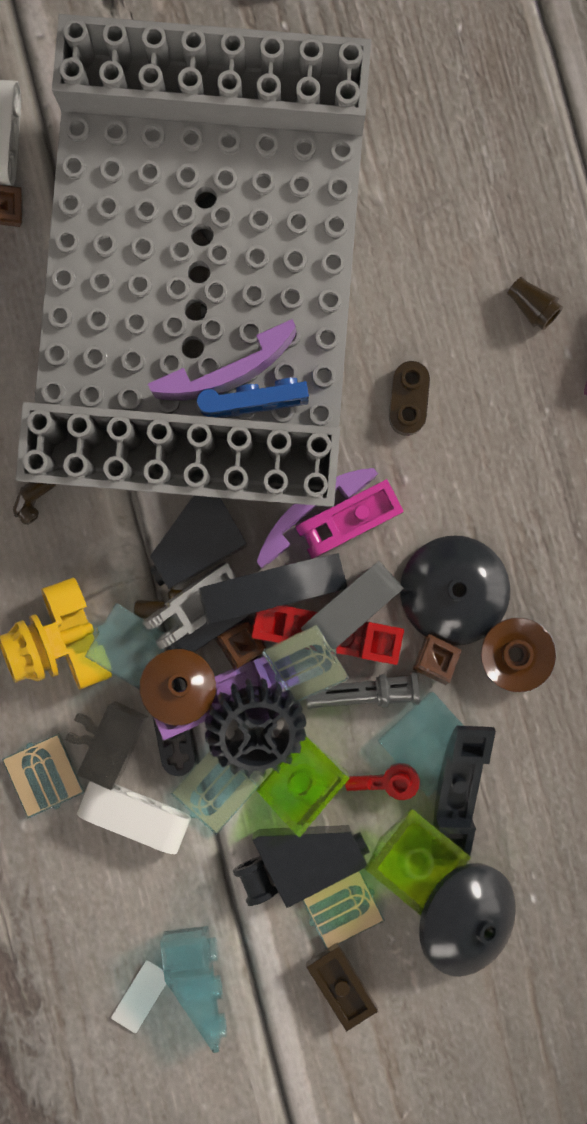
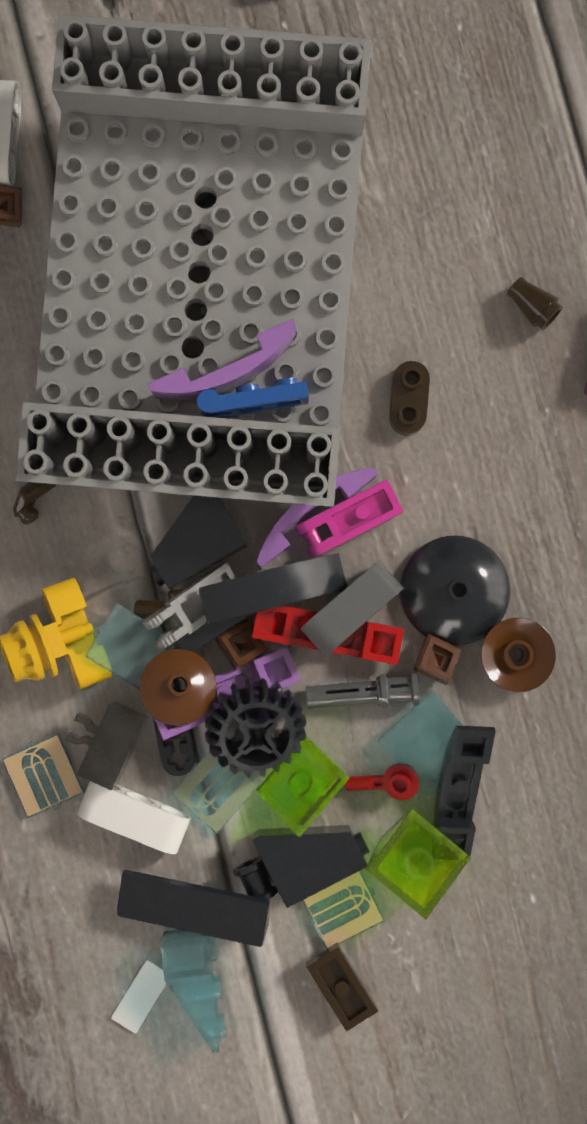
clear light blue piece [262,625,349,702] -> none
black dish [419,863,516,977] -> none
none -> black slope [117,869,270,947]

